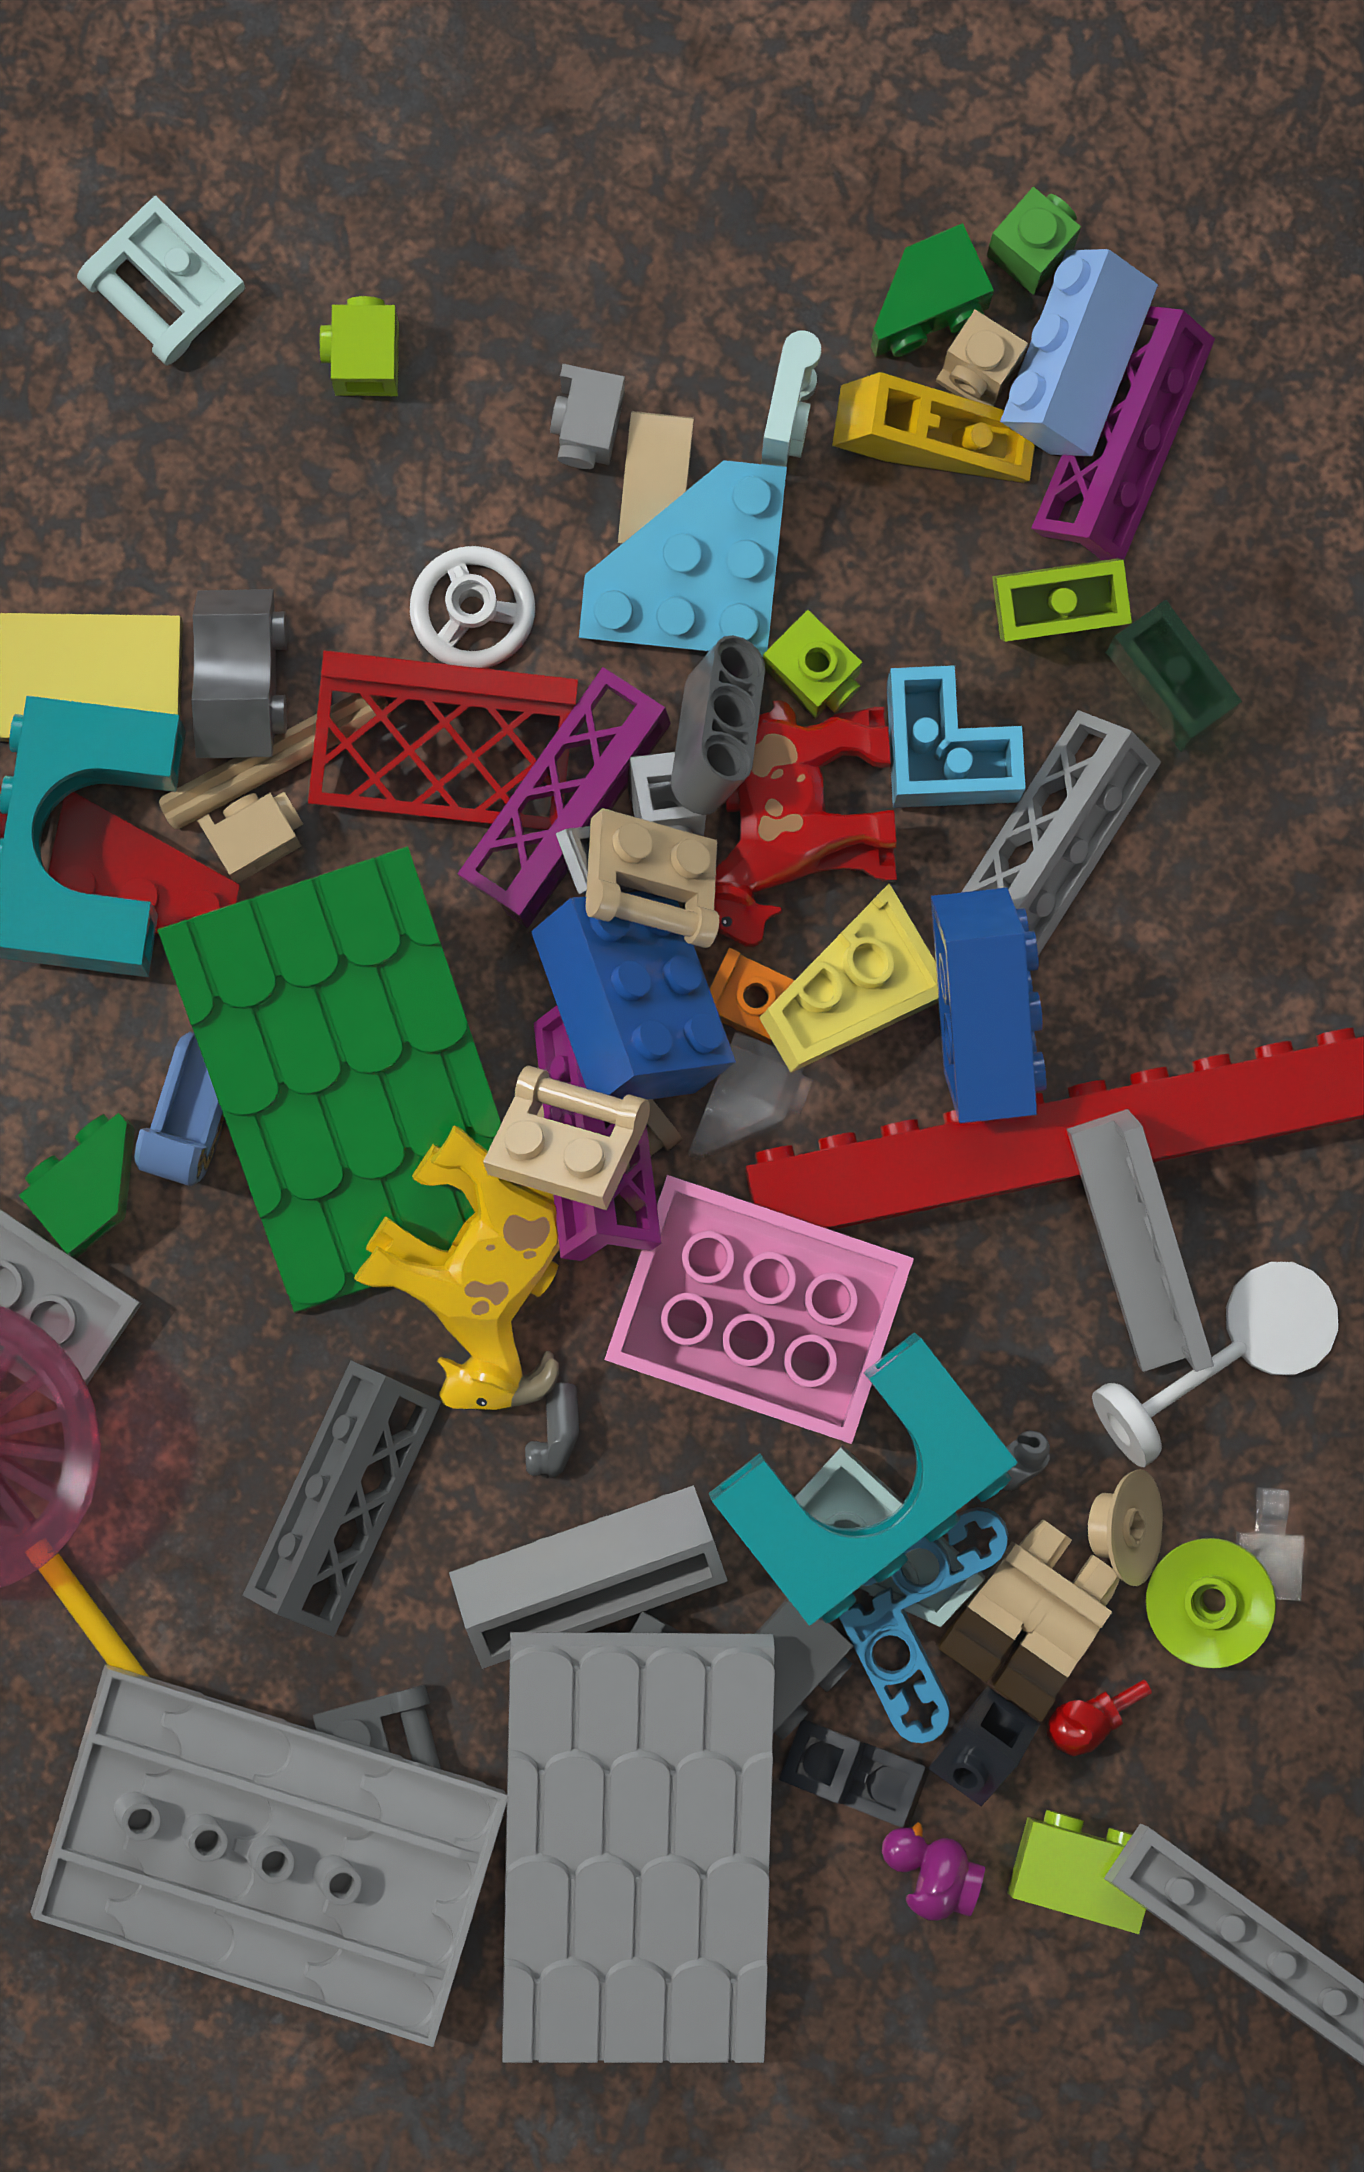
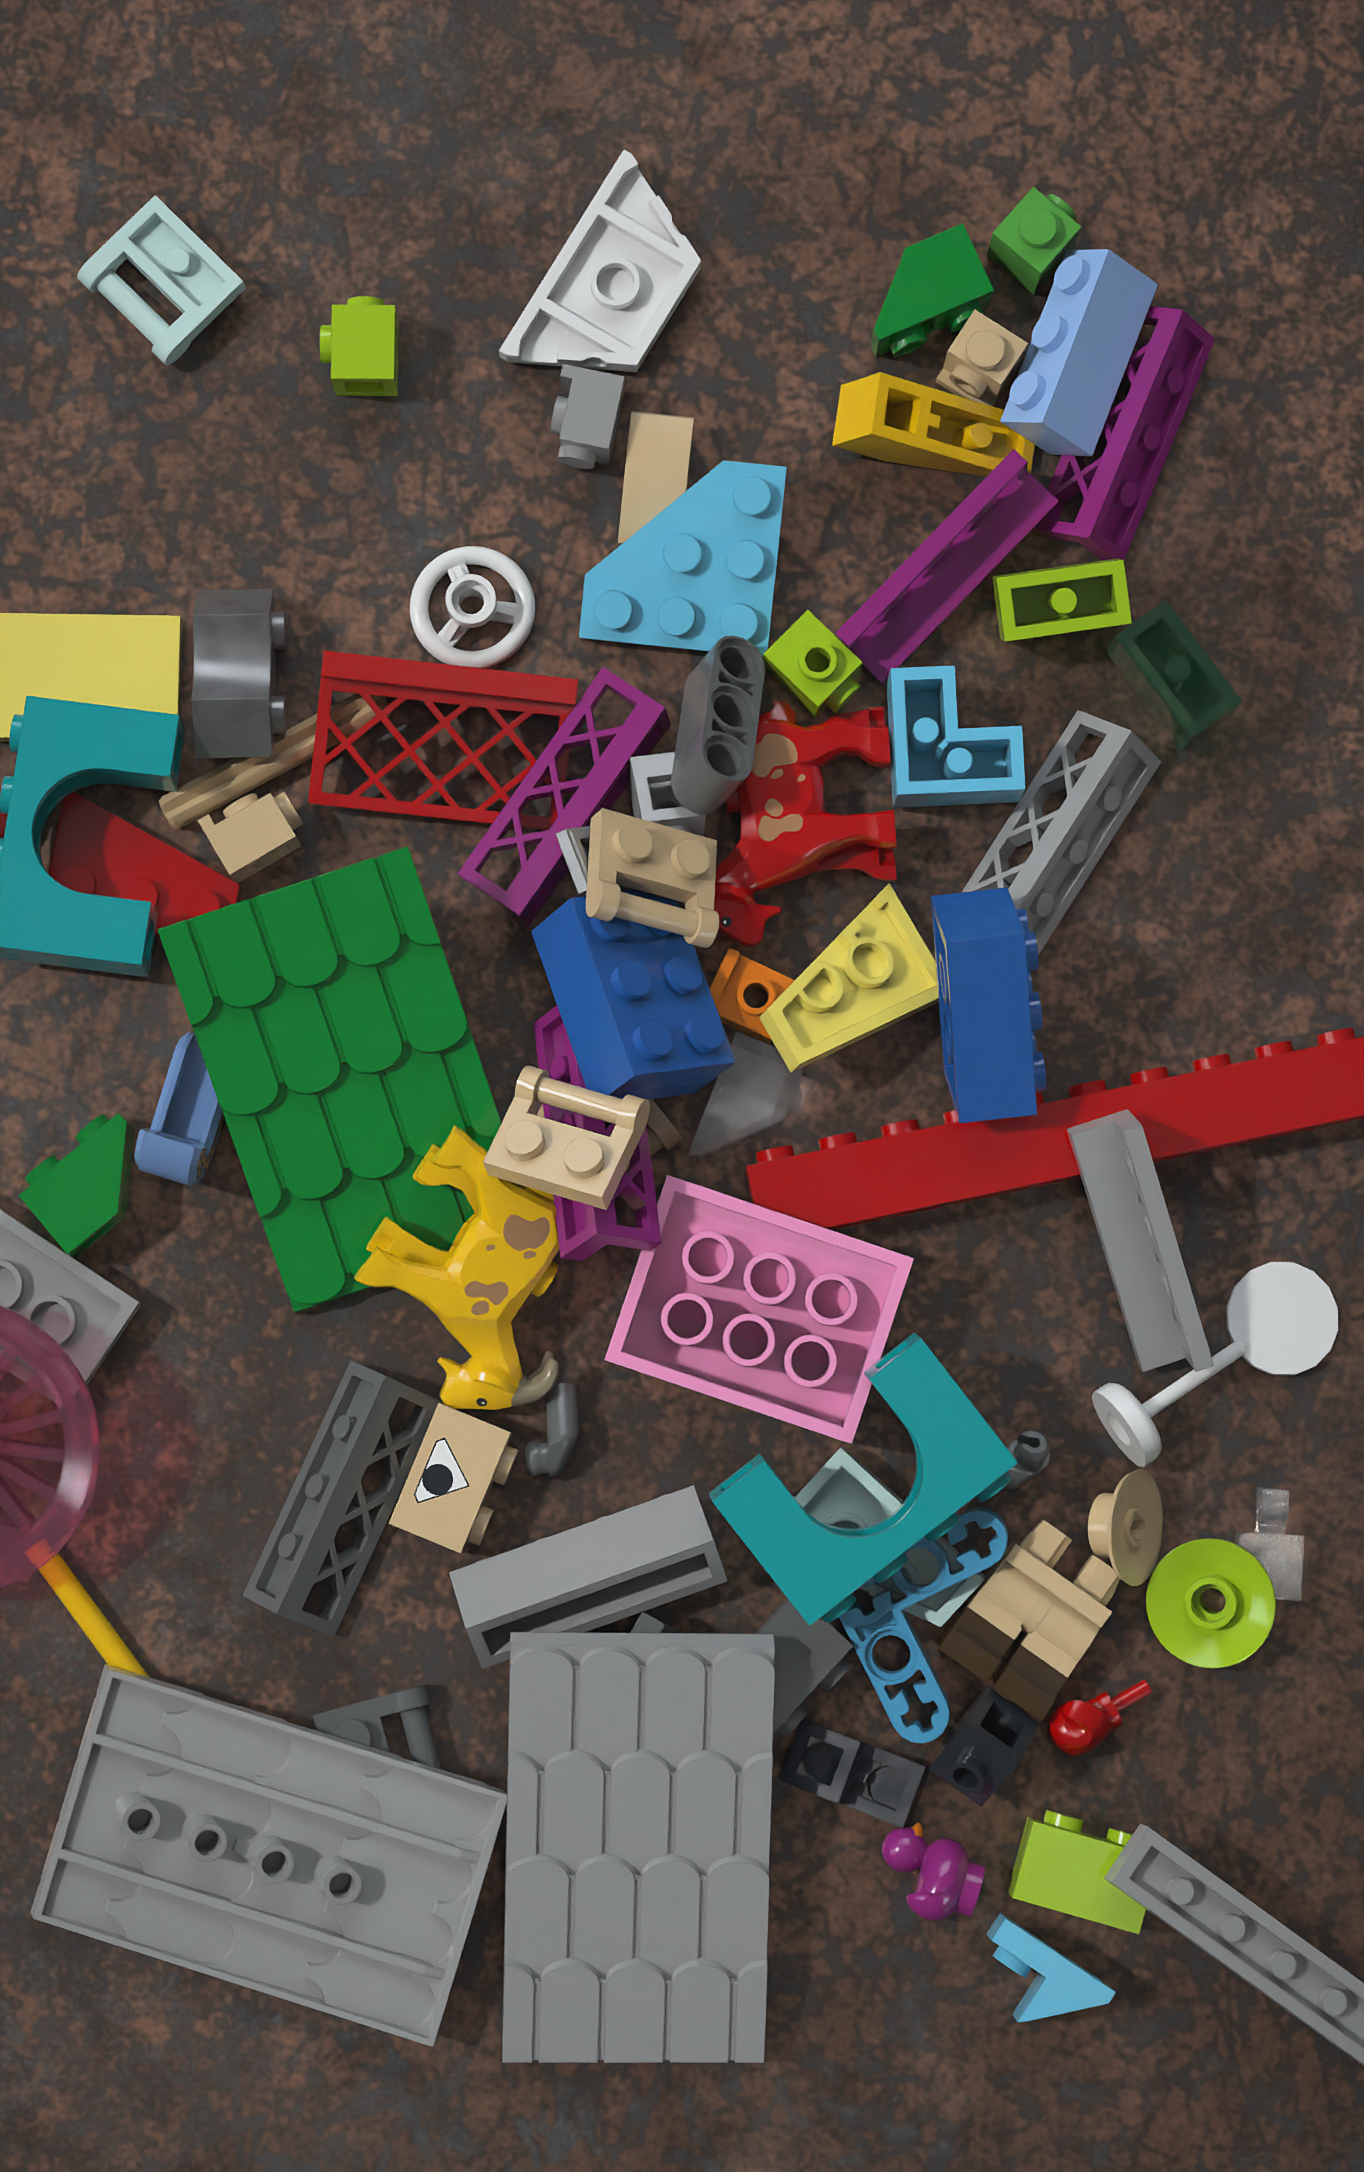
light aqua plate [761,331,821,467] -> none
none -> tan brick [389,1403,519,1553]
none -> white wing [499,150,701,372]
none -> magenta fence [835,449,1059,686]
none -> medium azure slope [986,1912,1116,2022]

